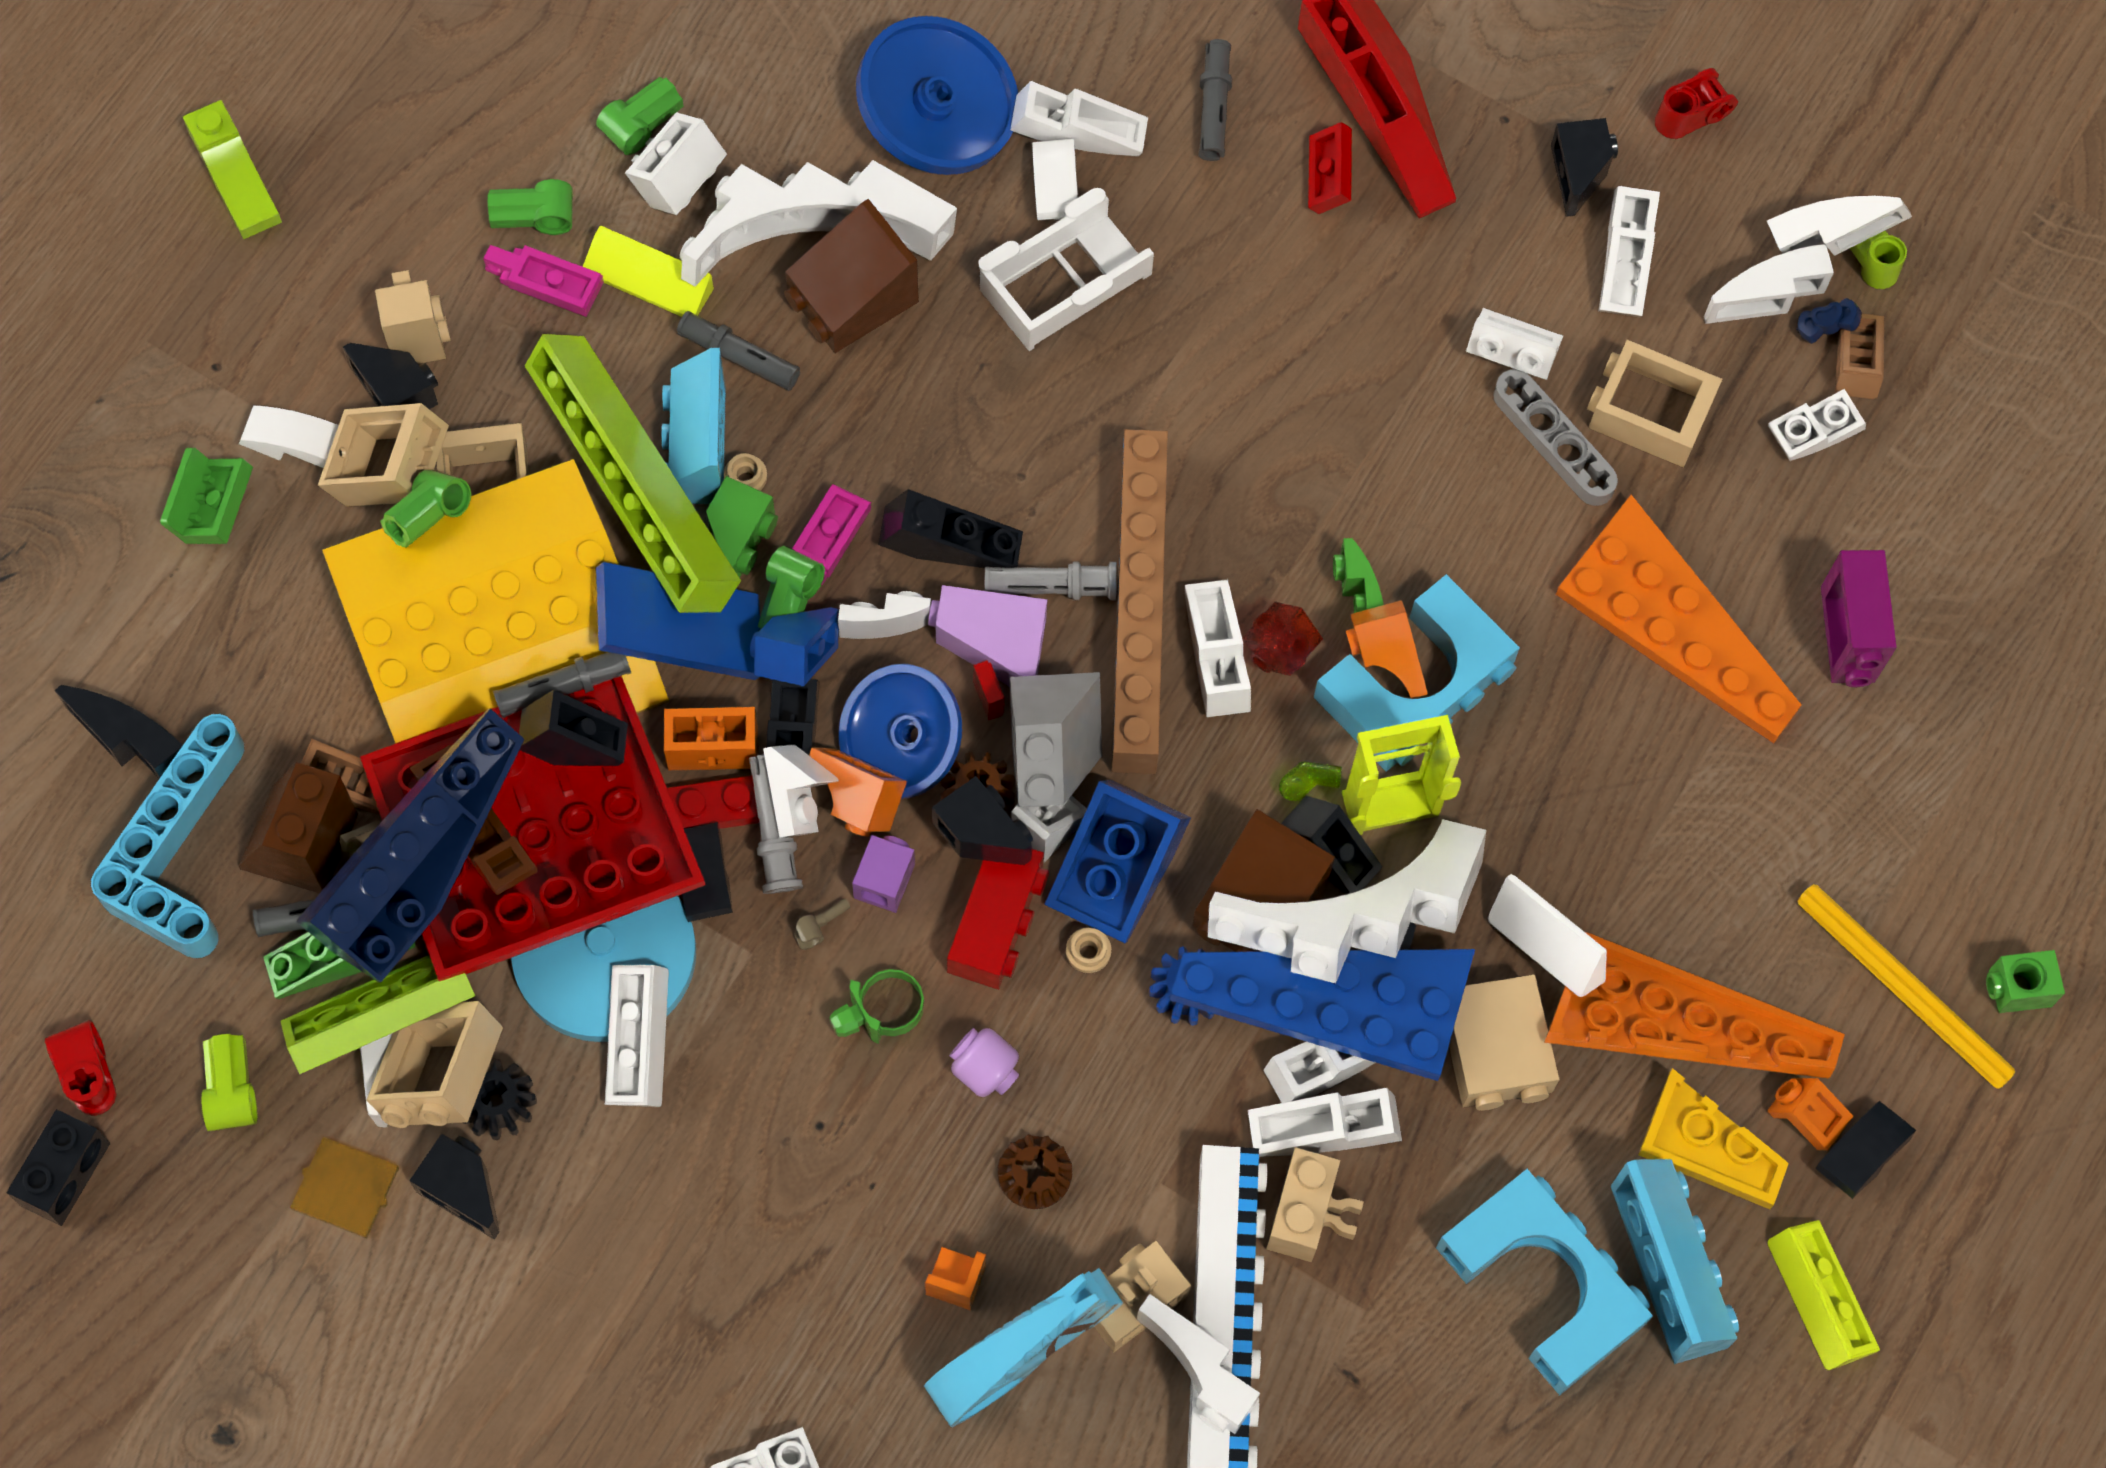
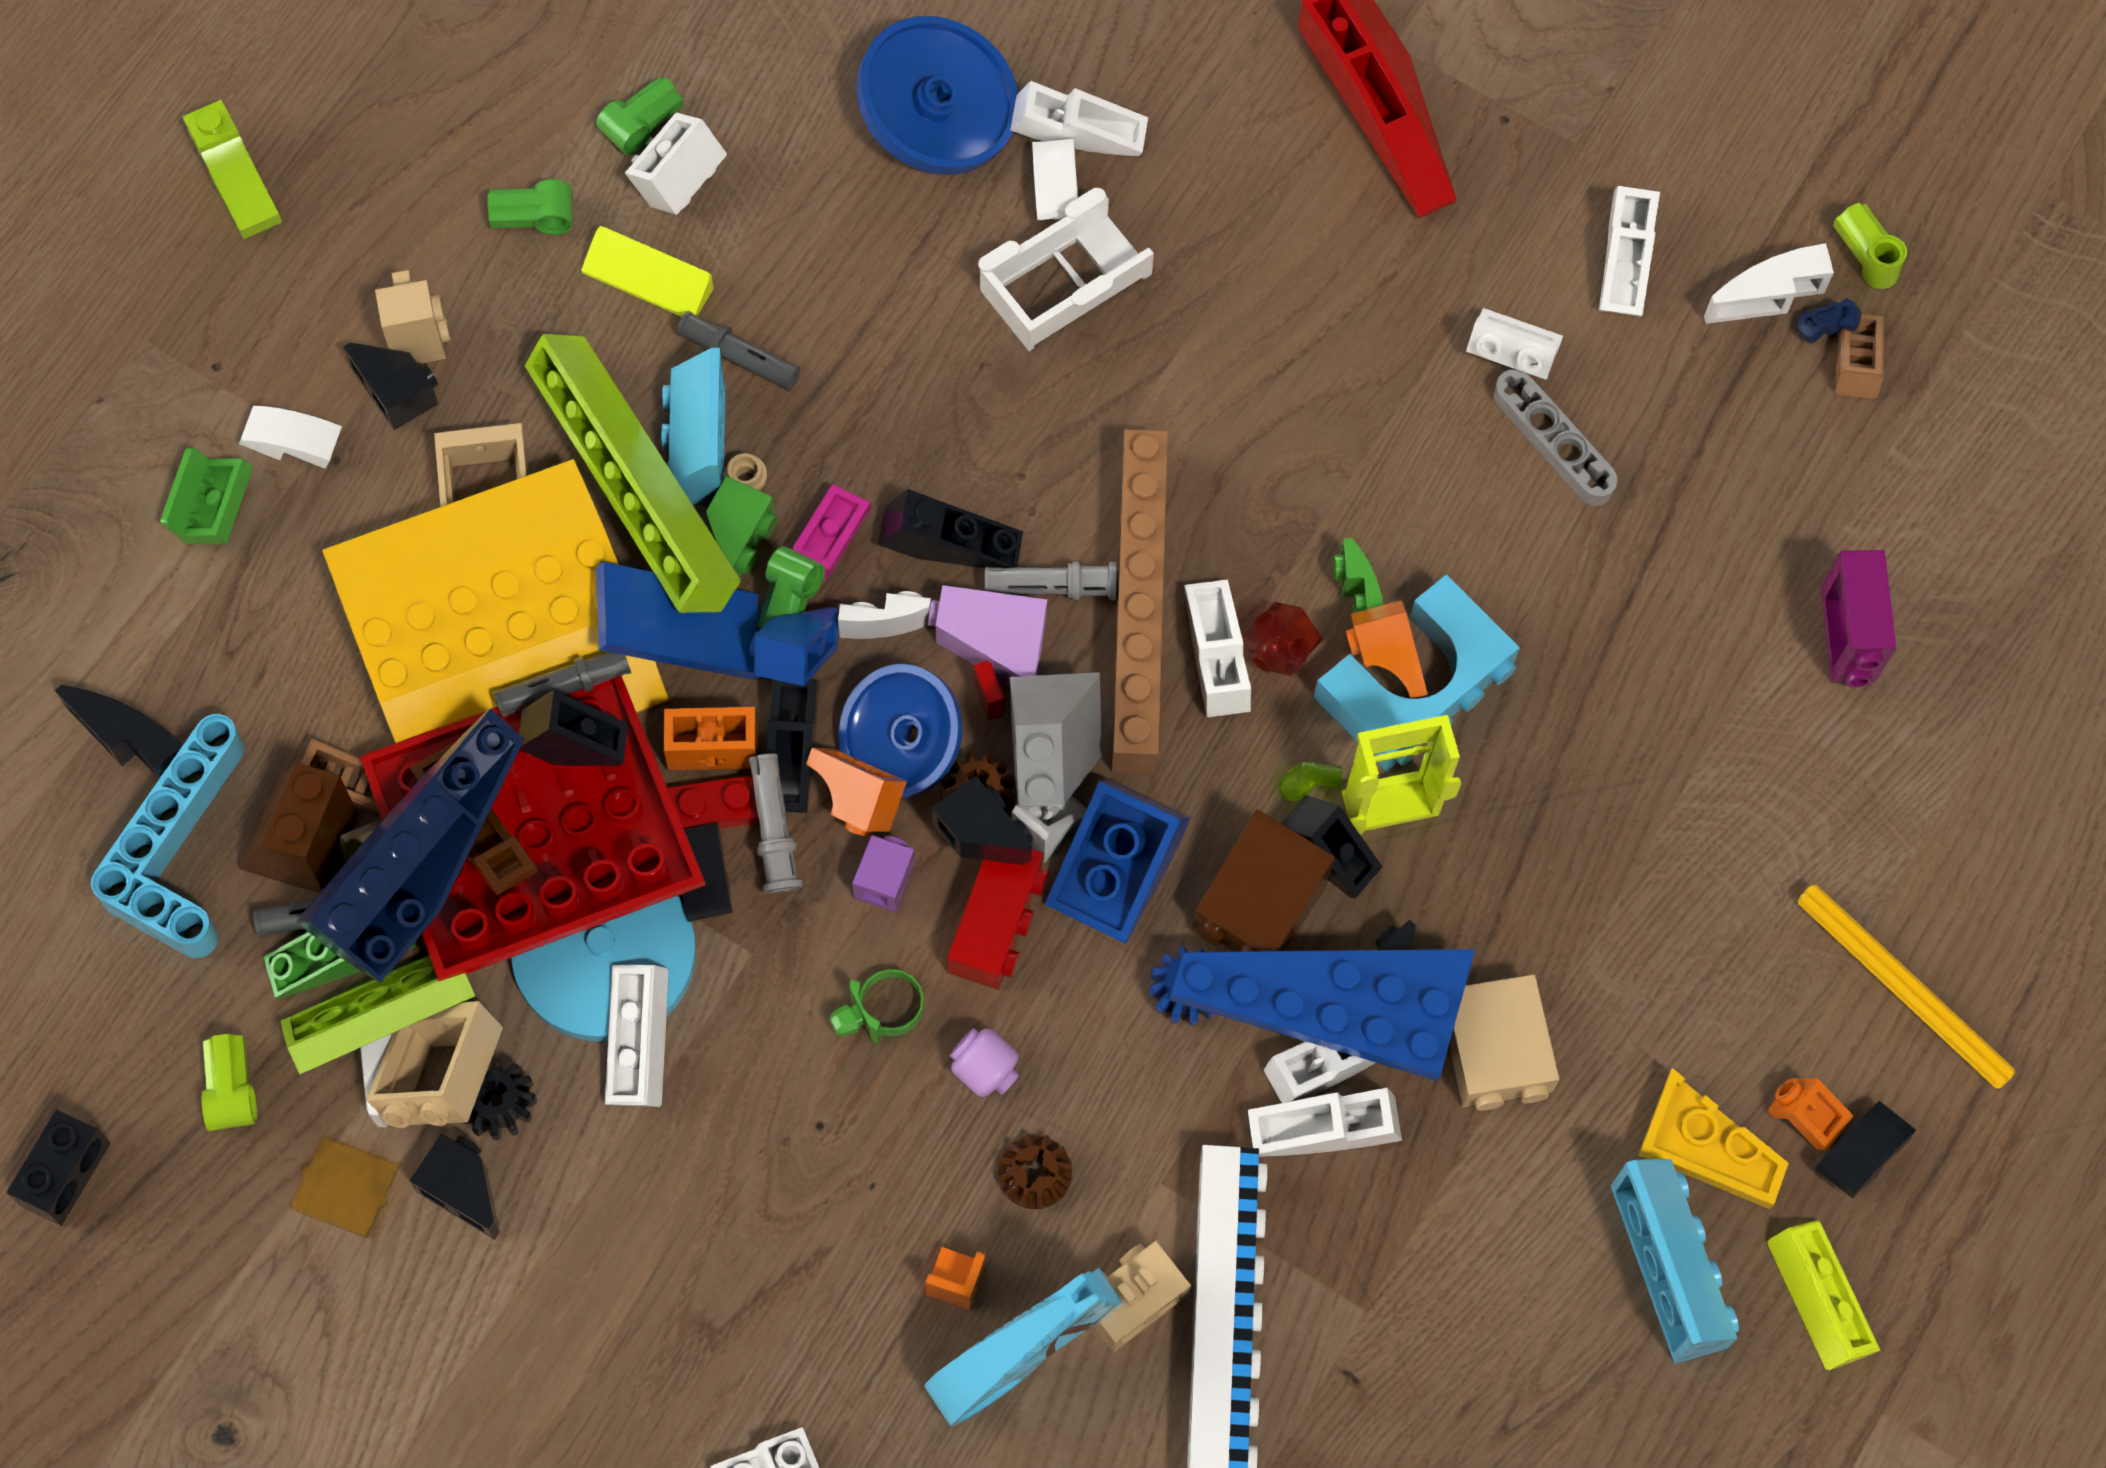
red piece [45,1020,117,1116] -> none
tan window [318,403,449,506] -> none
bright green piece [380,470,471,548] -> none
dark pink hinge [483,245,604,317] -> none
white arch [680,160,957,287] -> none
white slope [763,745,839,838] -> none
reddish brown slope [784,199,919,353] -> none
dark tan hand [794,899,850,950] -> none
tan plate [1066,928,1112,973] -> none
white slope [1137,1294,1260,1434] -> none
dark grey pin [1198,39,1233,161] -> none
white arch [1208,819,1486,983] -> none
tan brick [1266,1147,1364,1262] -> none
red plate [1308,122,1352,214] -> none
medium azure arch [1436,1169,1653,1396] -> none
white slope [1488,874,1607,997] -> none
orange wing [1544,932,1845,1079] -> none
black slope [1551,118,1618,217] -> none
orange wing [1555,495,1801,744] -> none
tan window [1587,340,1723,468] -> none
red piece [1655,68,1738,139] -> none
white slope [1767,196,1912,256] -> none
white slope [1768,389,1866,461] -> none
bright green brick [1986,950,2065,1013] -> none

